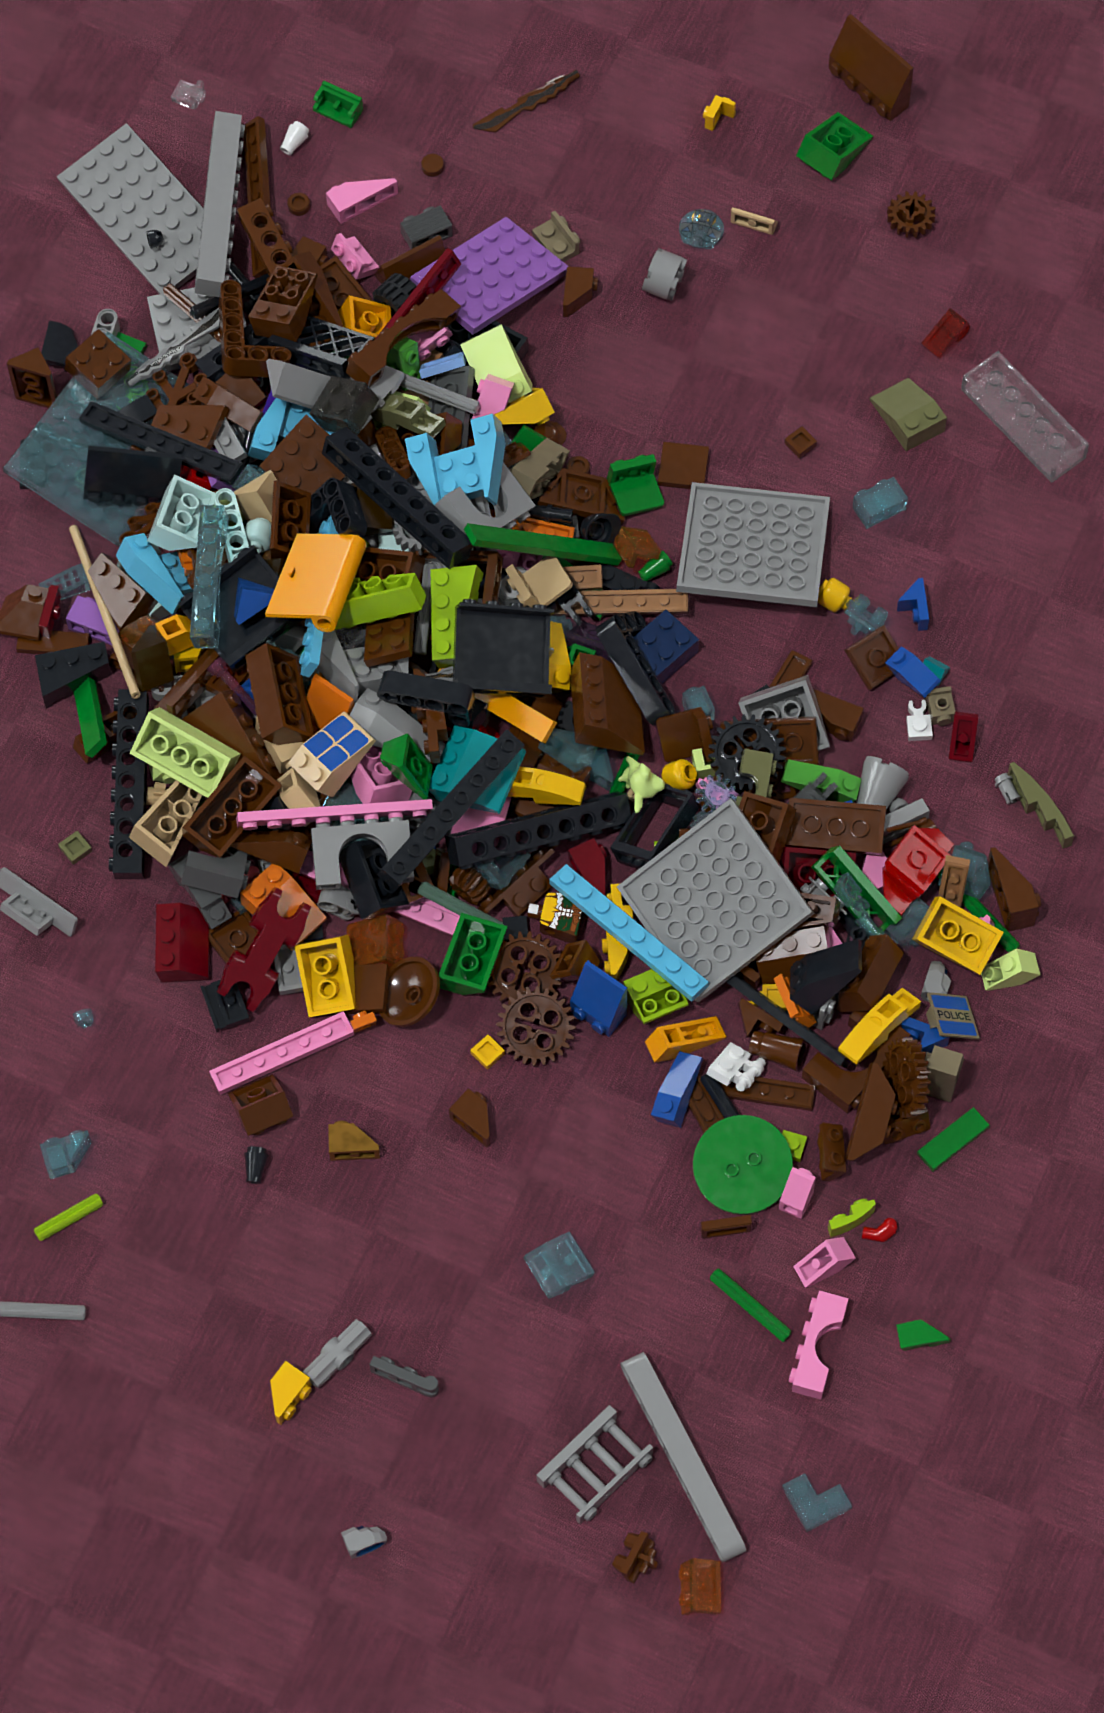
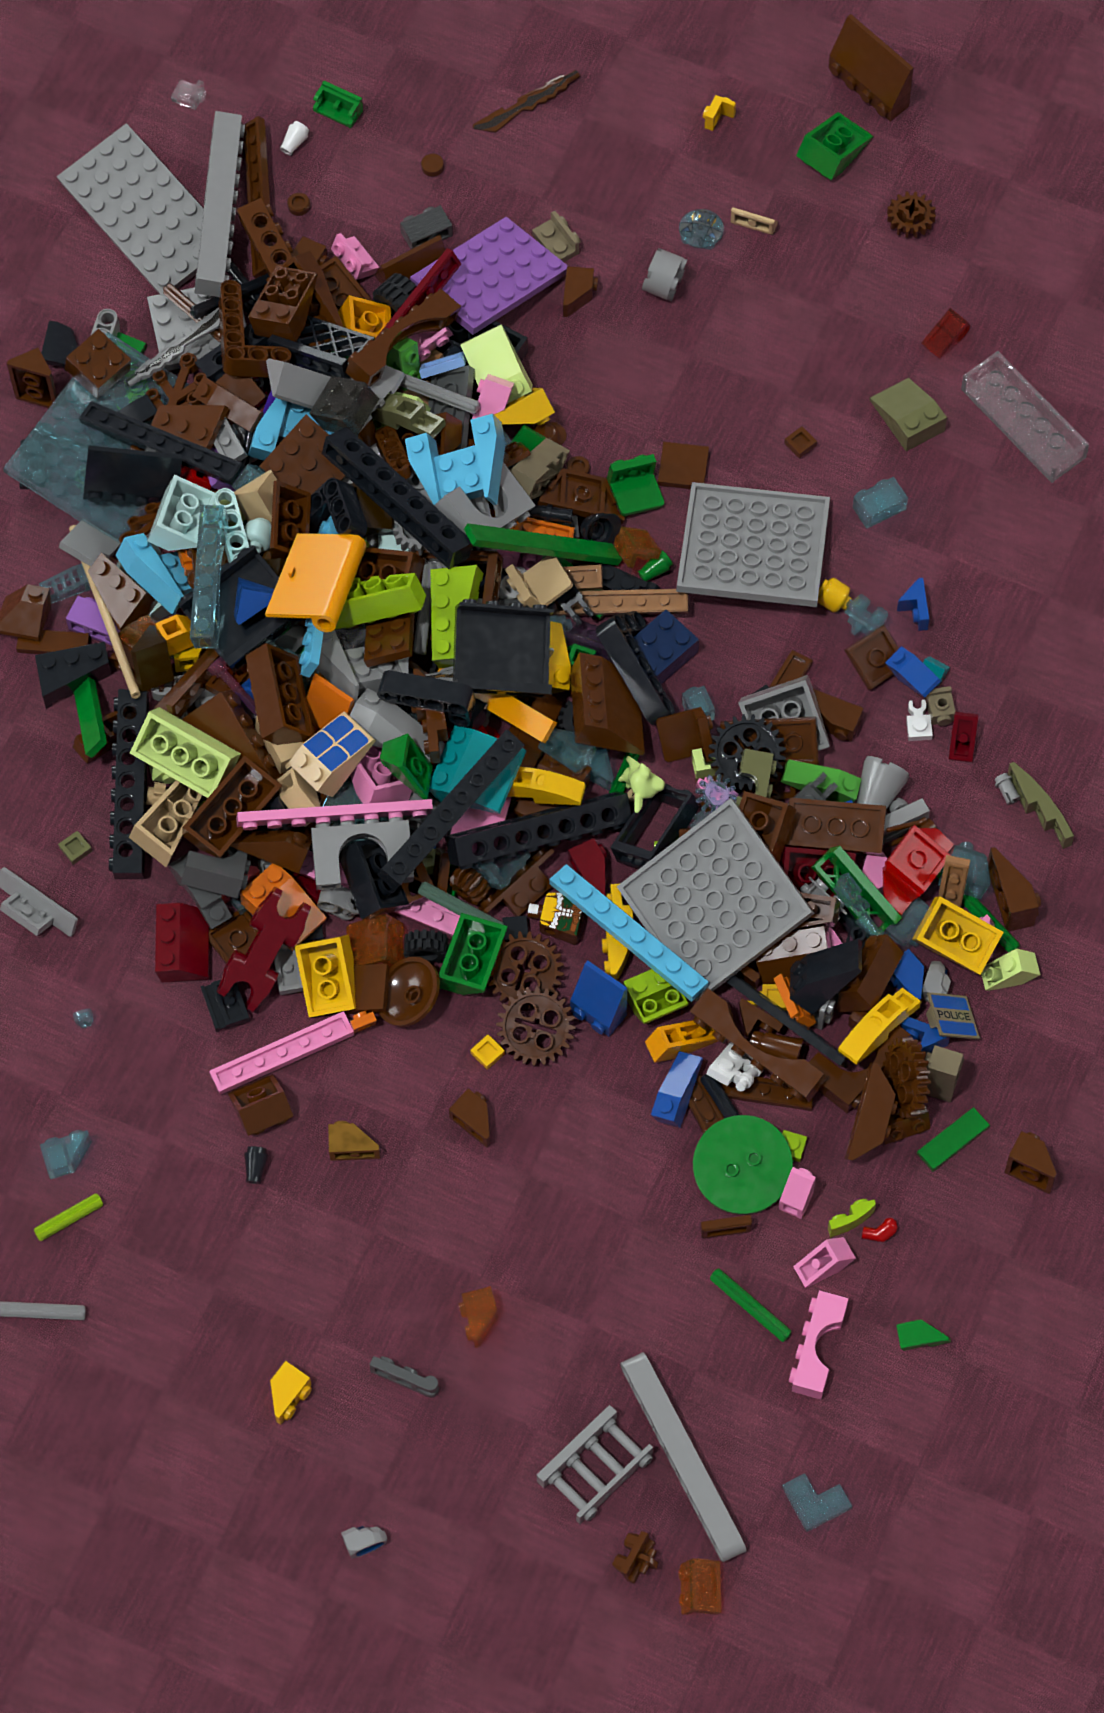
dark red plate [38,585,62,638] -> none
black hinge [146,230,164,249] -> none
light grey piece [303,1319,372,1388] -> none
bright pink slope [326,178,398,224] -> none
clear light blue slope [523,1231,595,1299] -> none
reddish brown slope [550,940,600,981] -> none
yellow head [661,759,697,790] -> none
reddish brown bracket [817,1122,846,1182] -> none
none -> light grey tile [59,519,121,567]
none -> black tyre [404,929,448,964]
none -> clear orange slope [458,1286,498,1348]
none -> reddish brown arch [690,988,827,1102]
none -> blue slope [888,949,924,1001]
none -> reddish brown slope [1004,1131,1057,1194]

